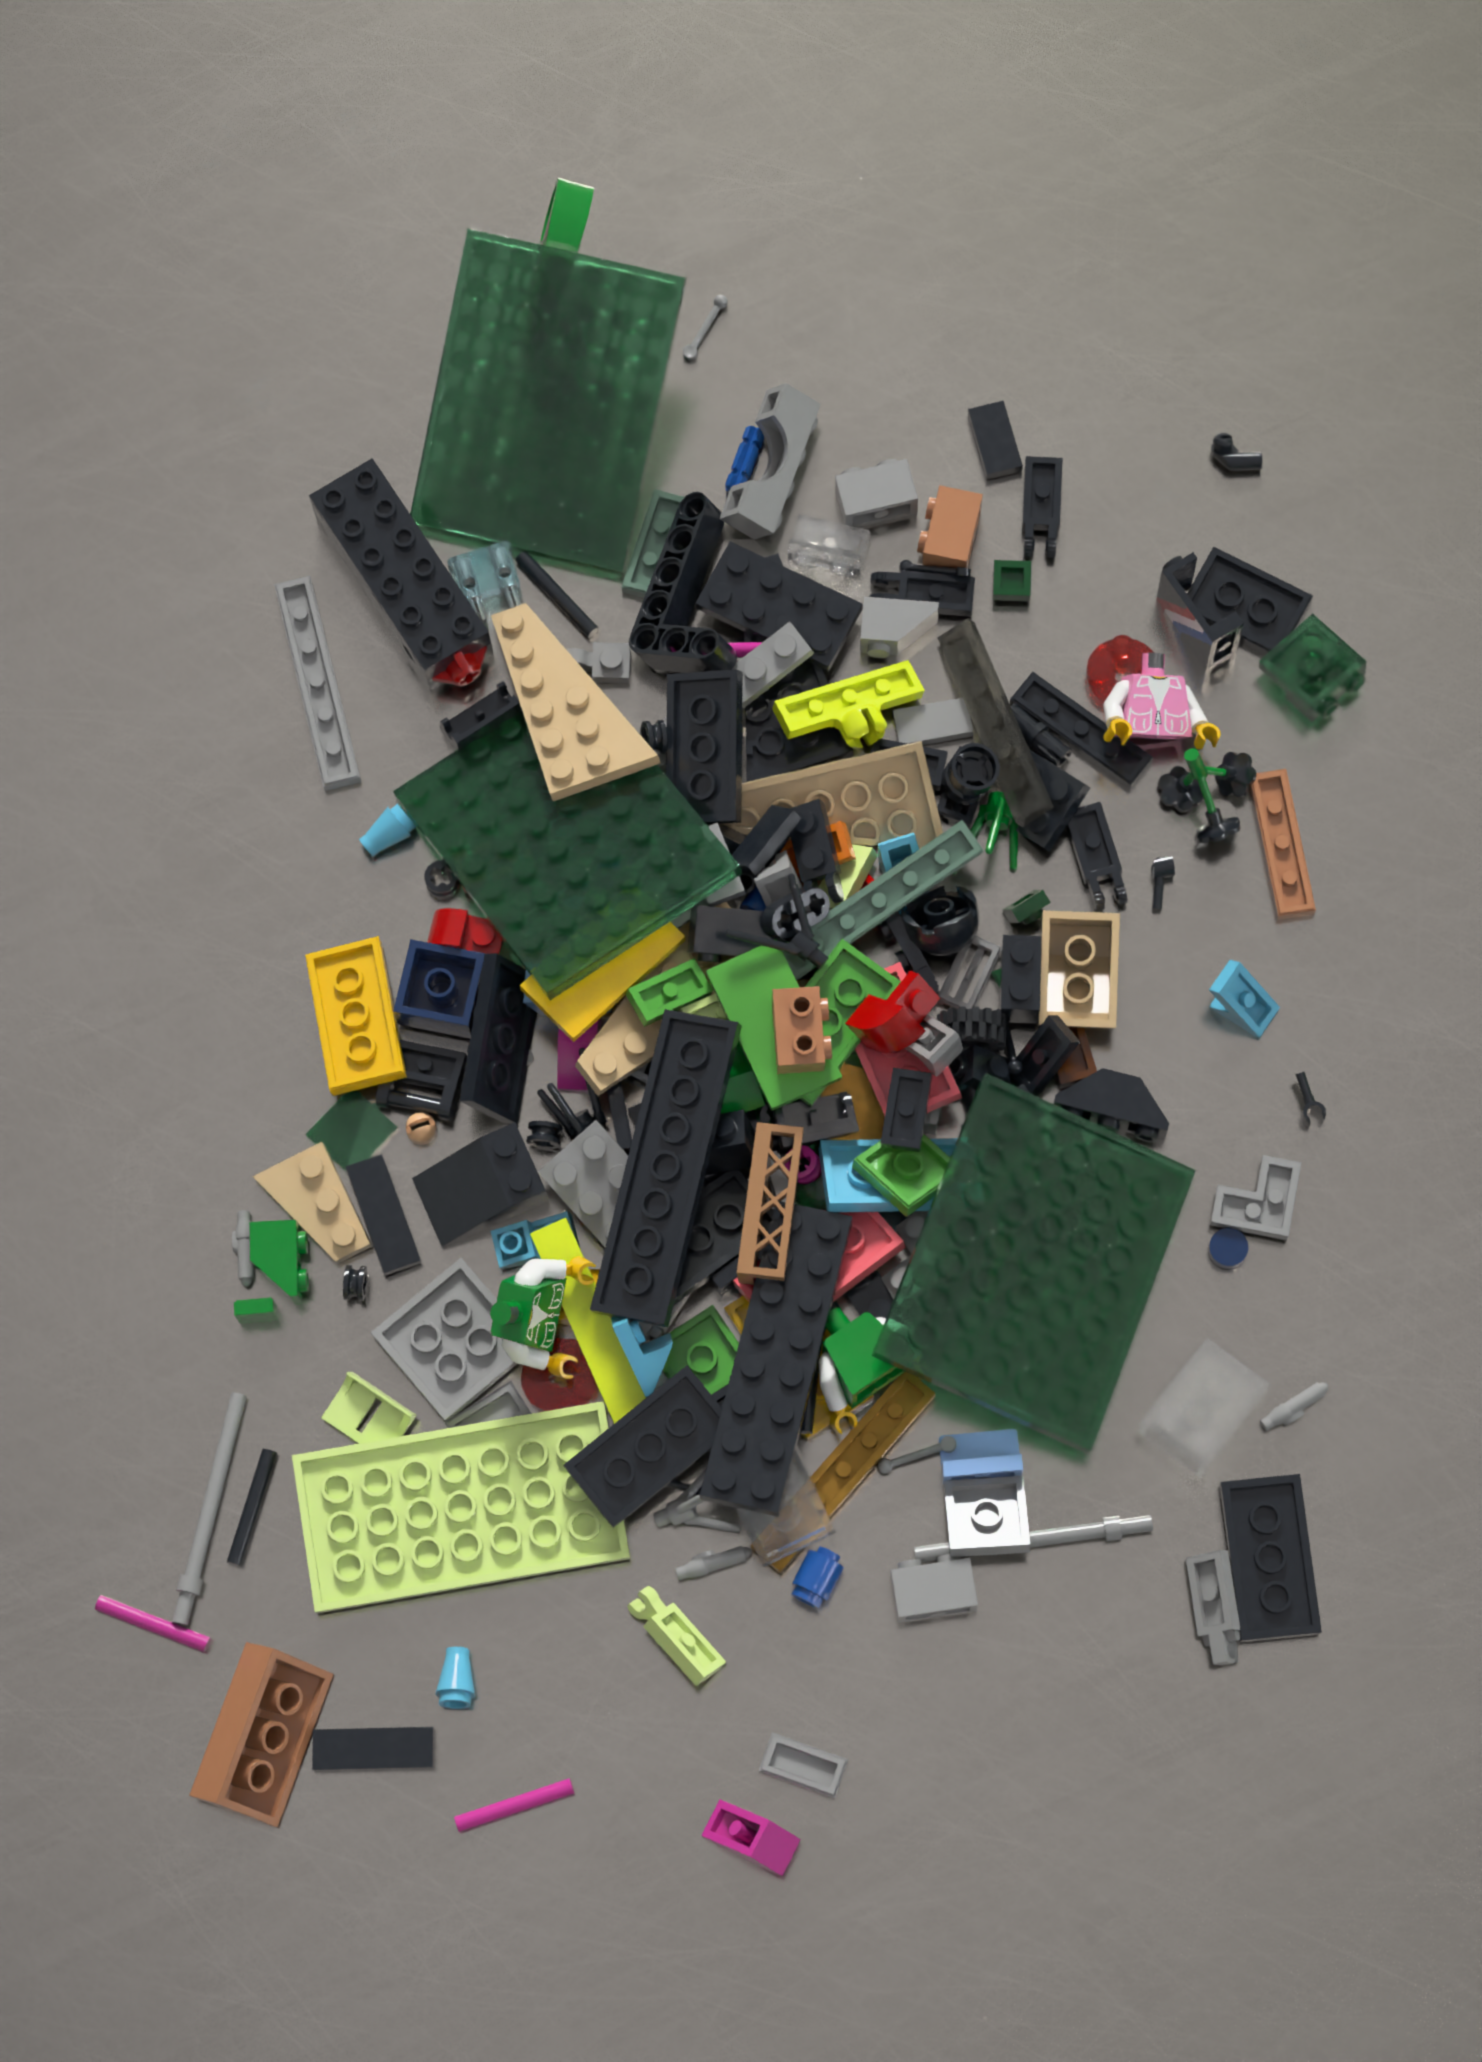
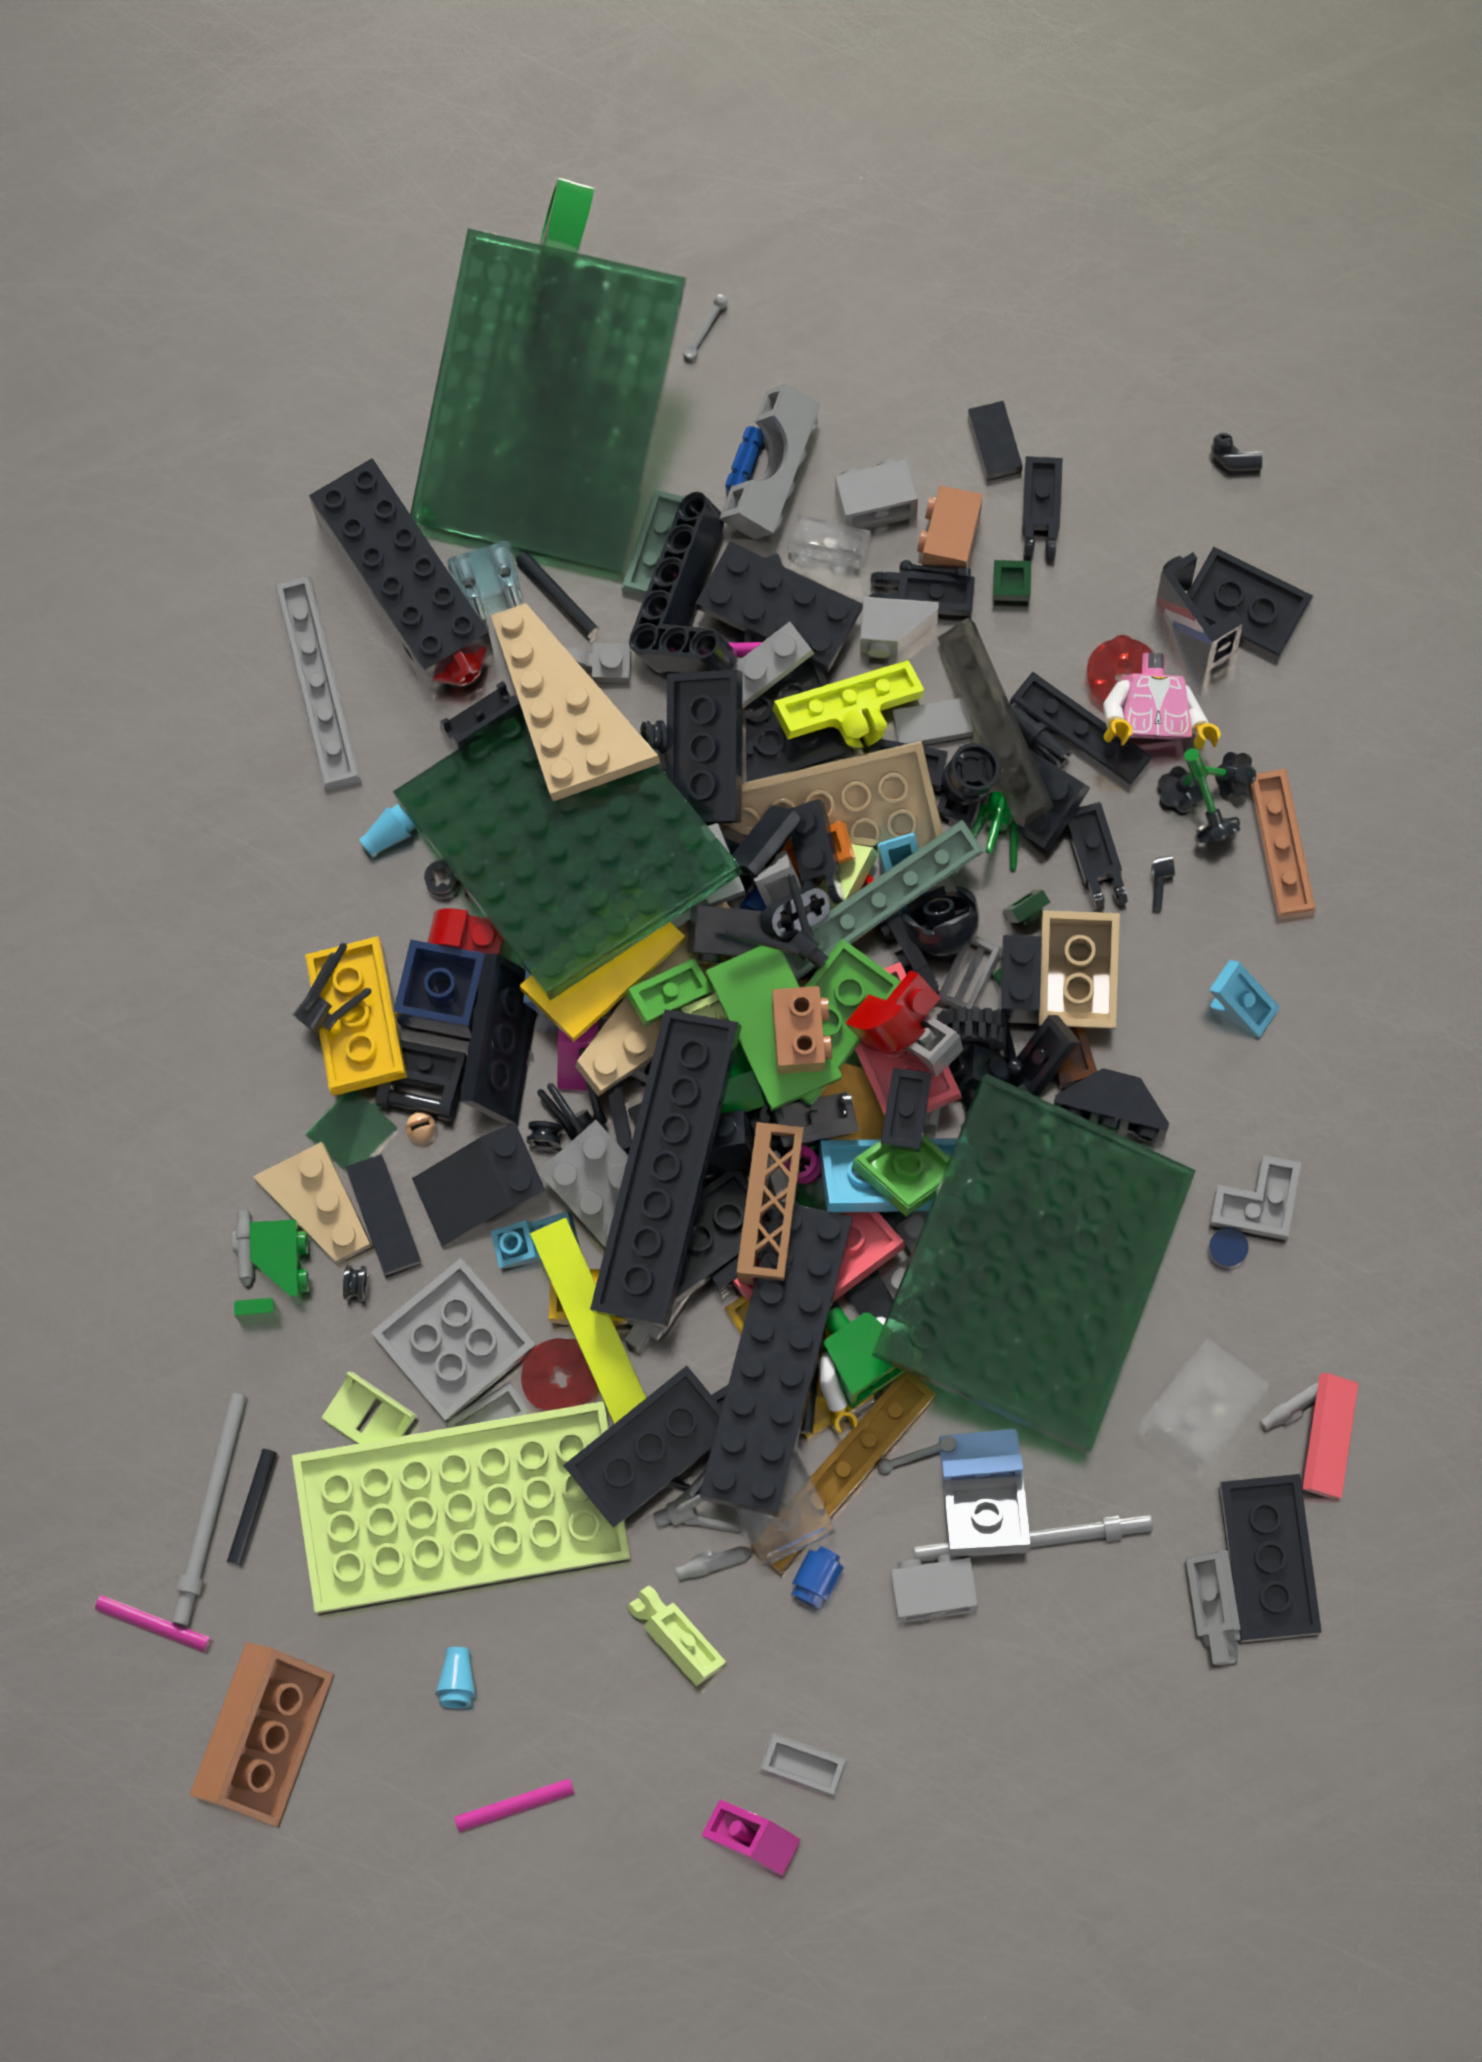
black tile [312,1727,434,1772] -> none
torso [490,1256,596,1379] -> none
medium azure slope [611,1317,673,1397] -> none
bright green tile [662,1305,739,1395] -> none
clear green plate [1259,613,1367,722] -> none
black hand [1295,1071,1326,1128] -> none
none -> black plant [292,943,372,1033]
none -> coral tile [1302,1373,1359,1499]

